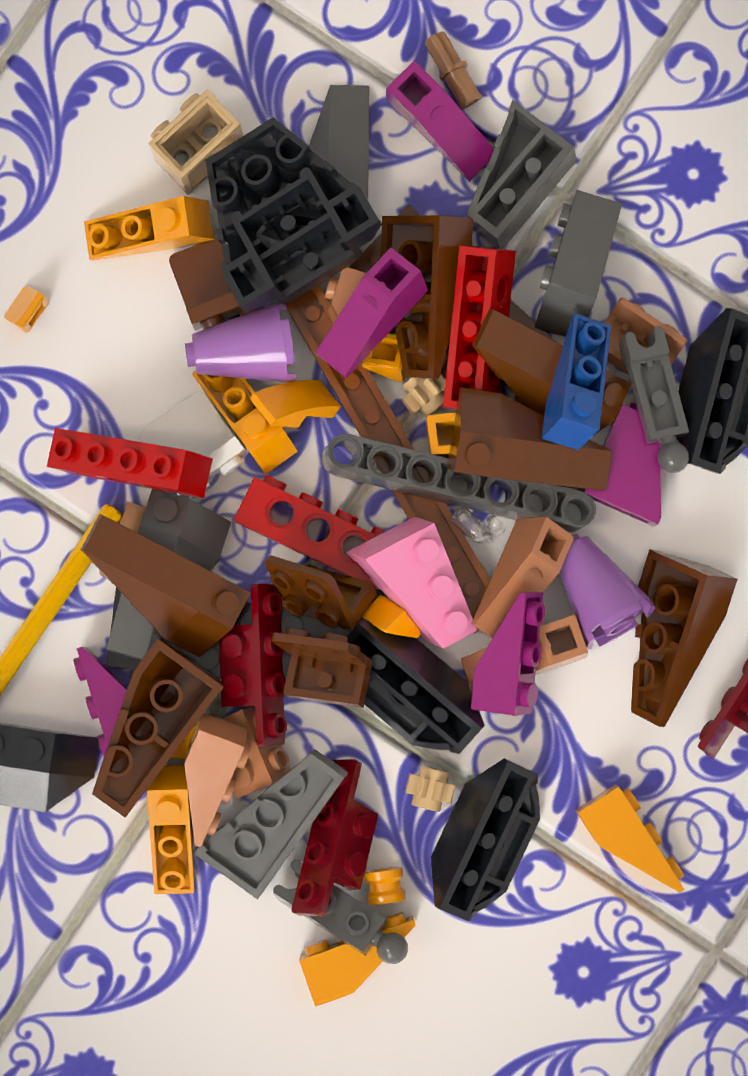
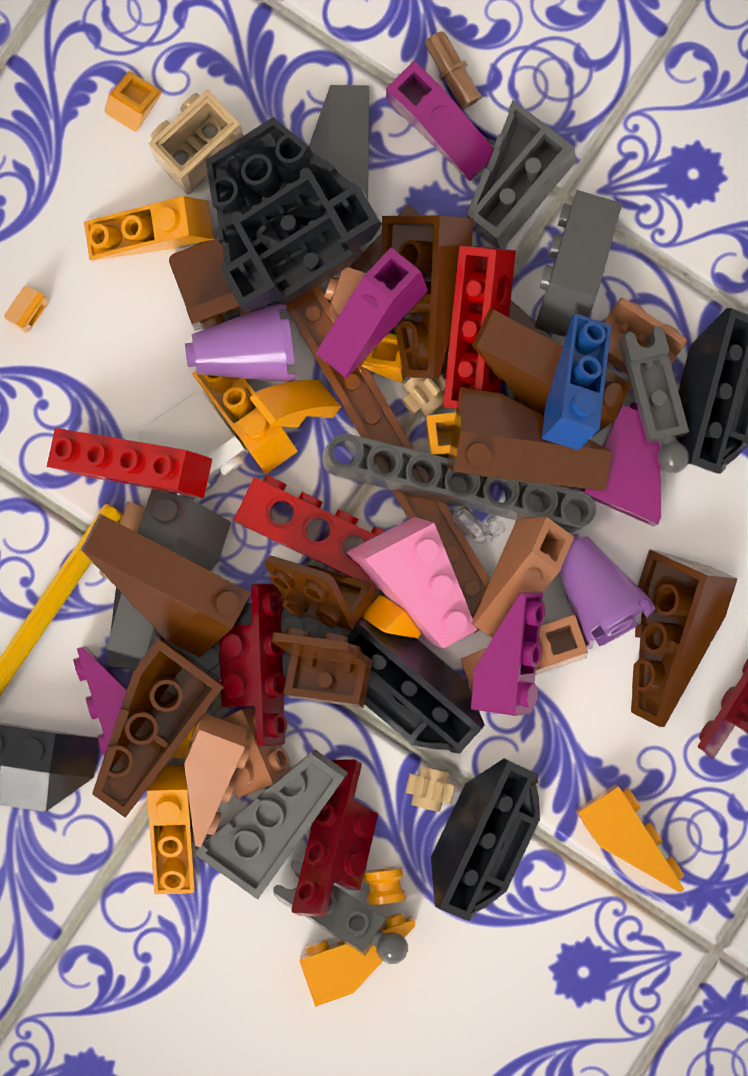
none -> light orange slope [104,71,162,131]

